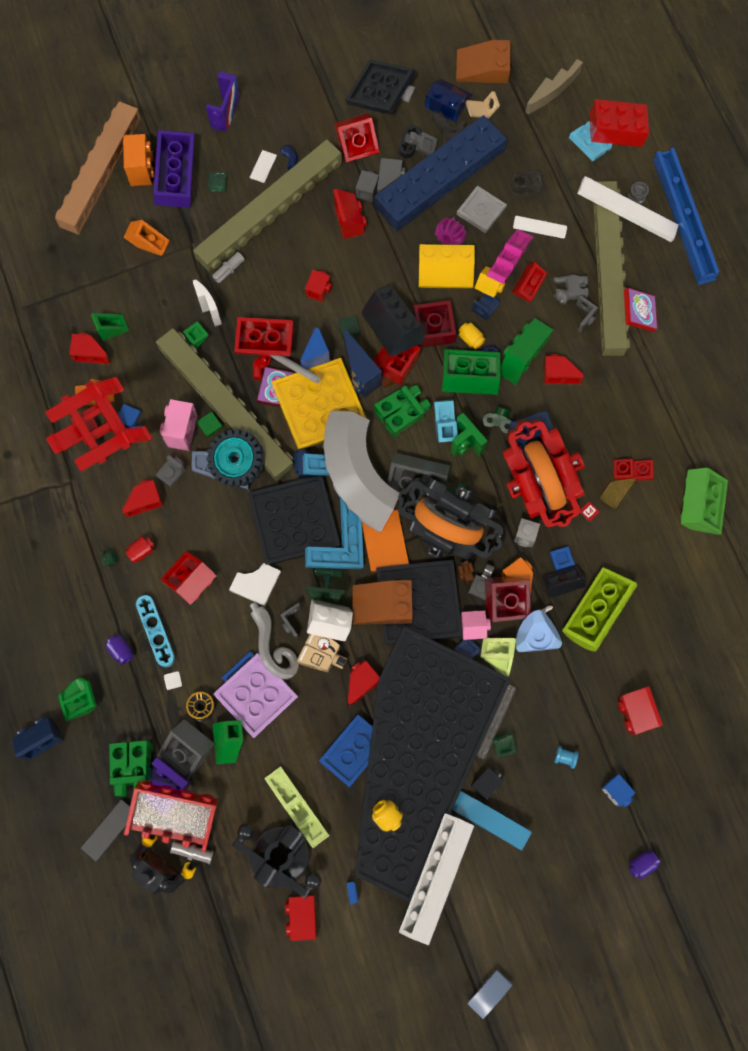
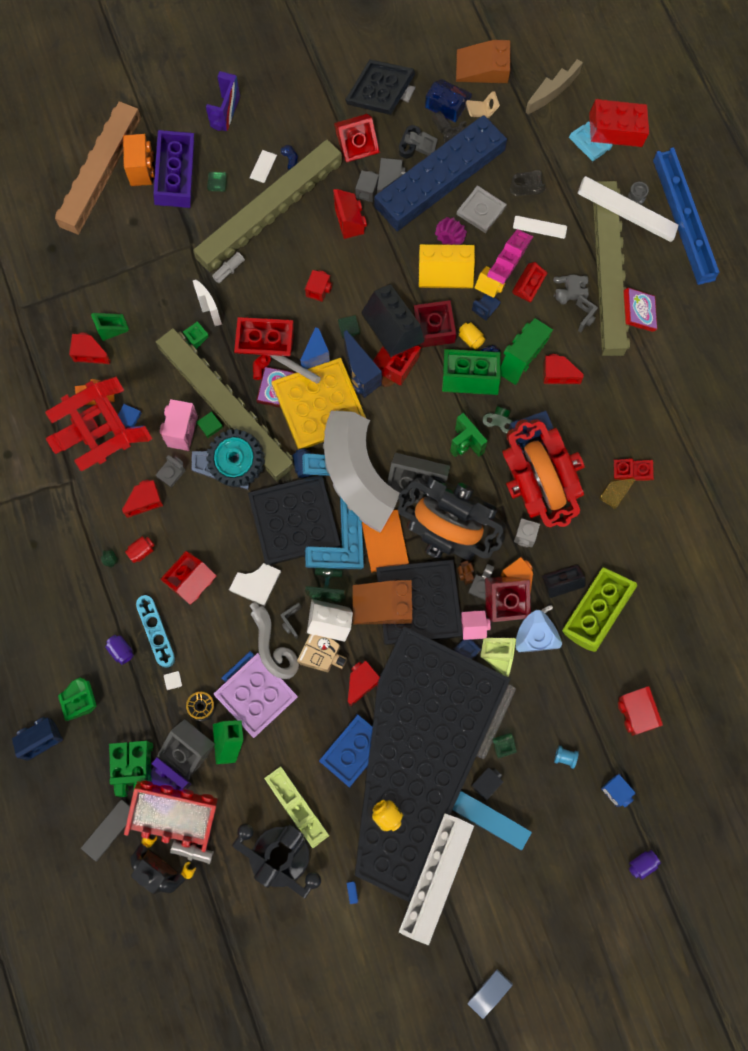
orange slope [124,220,169,256] -> none
red brick [285,895,317,941] -> none
green hips [374,385,431,439] -> none
medium azure brick [434,400,458,442] -> none
blue tile [549,547,575,571] -> none
red sticker [580,502,600,521] -> none
bright green slope [681,468,728,535] -> none

